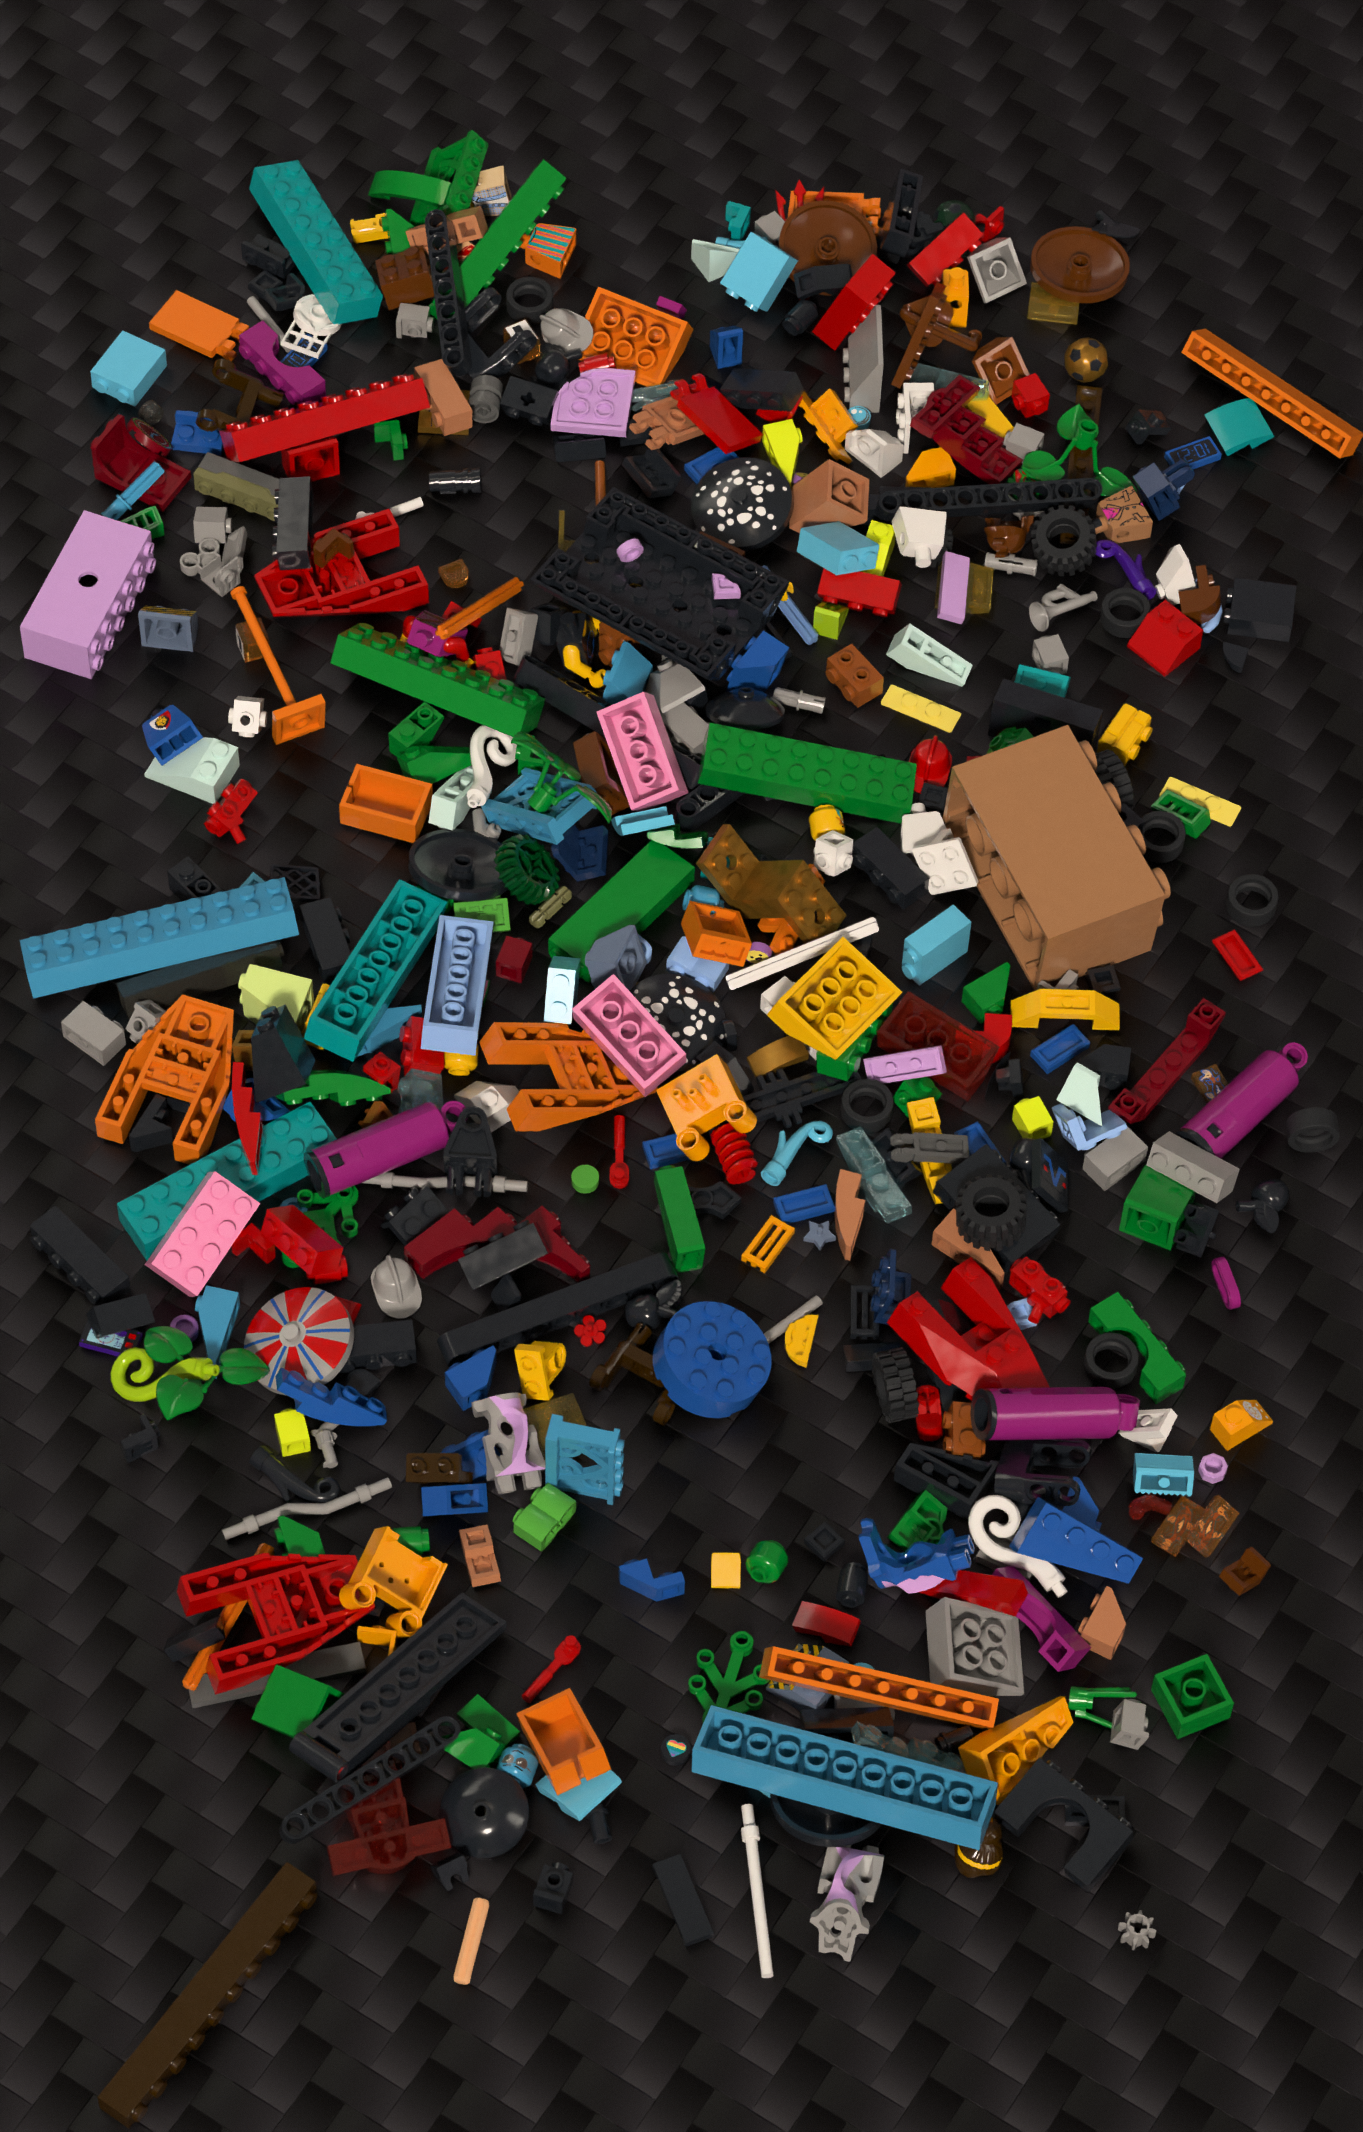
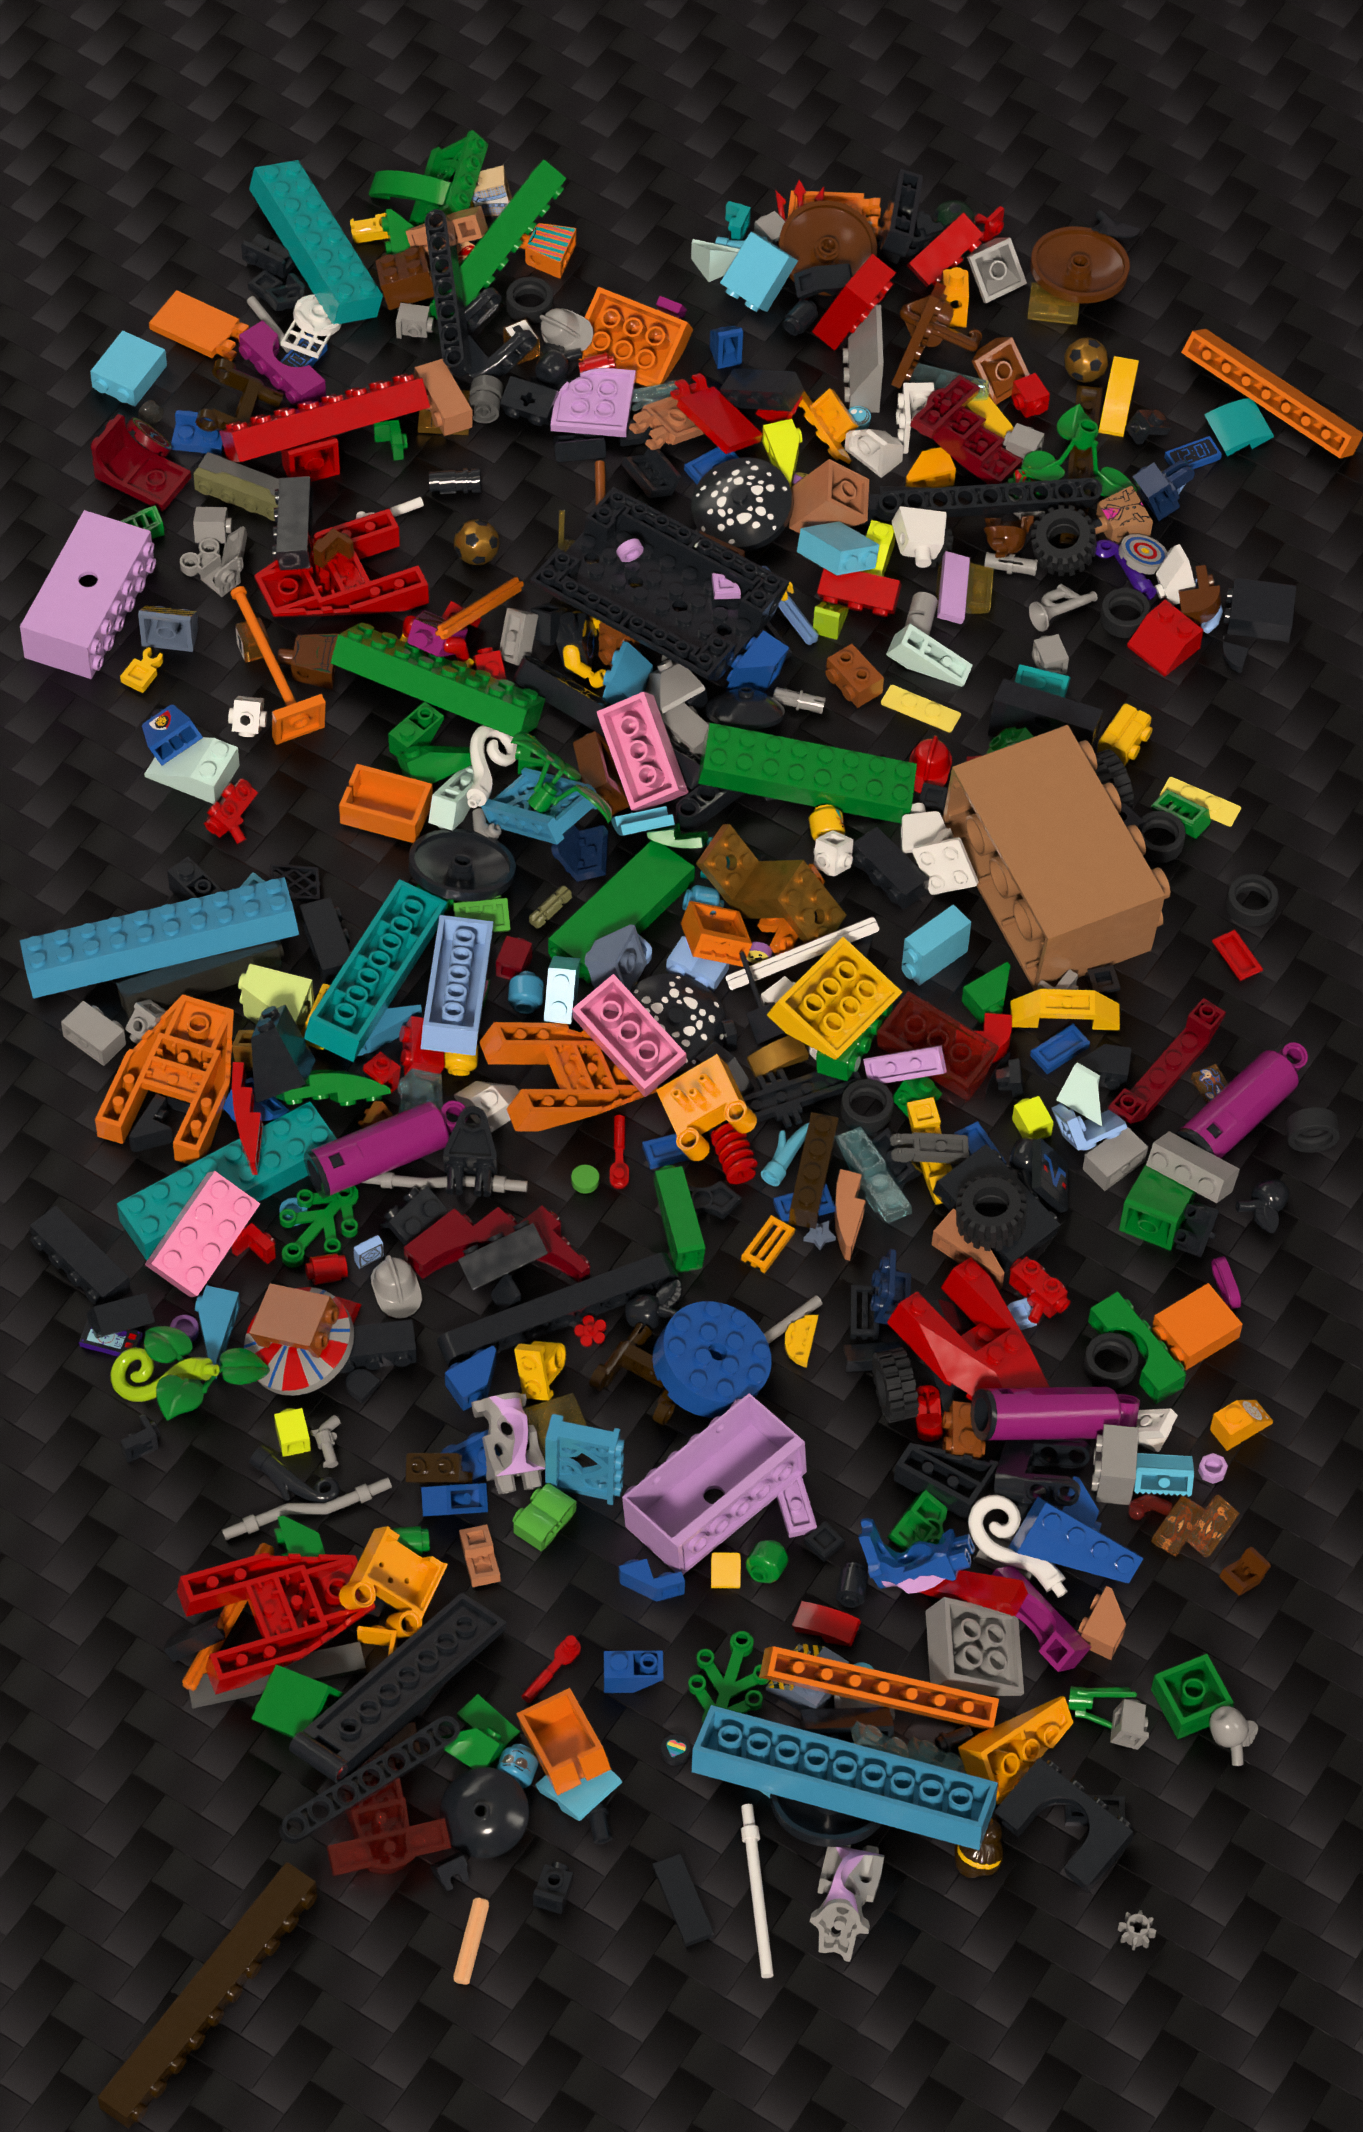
dark azure axle [101,461,164,520] -> none
red brick [260,1205,344,1276] -> none
blue slope [275,1368,387,1426] -> none
clear orange tile [438,559,469,588] -> none
dark green gear [494,834,560,905] -> none
none -> yellow plate [120,647,163,693]
none -> panel [249,1283,339,1358]
none -> reddish brown torso [278,634,338,689]
none -> light blue tile [354,1235,384,1269]
none -> pearl gold piece [454,519,500,565]
none -> dark azure head [508,971,544,1014]
none -> blue slope [604,1650,663,1693]
none -> lavender piece [622,1393,807,1575]
none -> black piece [739,951,785,1044]
none -> lavender tile [777,1476,817,1538]
none -> dark brown brick [789,1112,838,1229]
none -> light grey pin [905,592,938,636]
none -> light grey brick [1091,1424,1138,1505]
none -> yellow slope [1099,356,1139,437]
none -> light grey tile [1118,534,1168,574]
none -> orange brick [1152,1283,1243,1370]
none -> light grey piece [1209,1706,1258,1766]

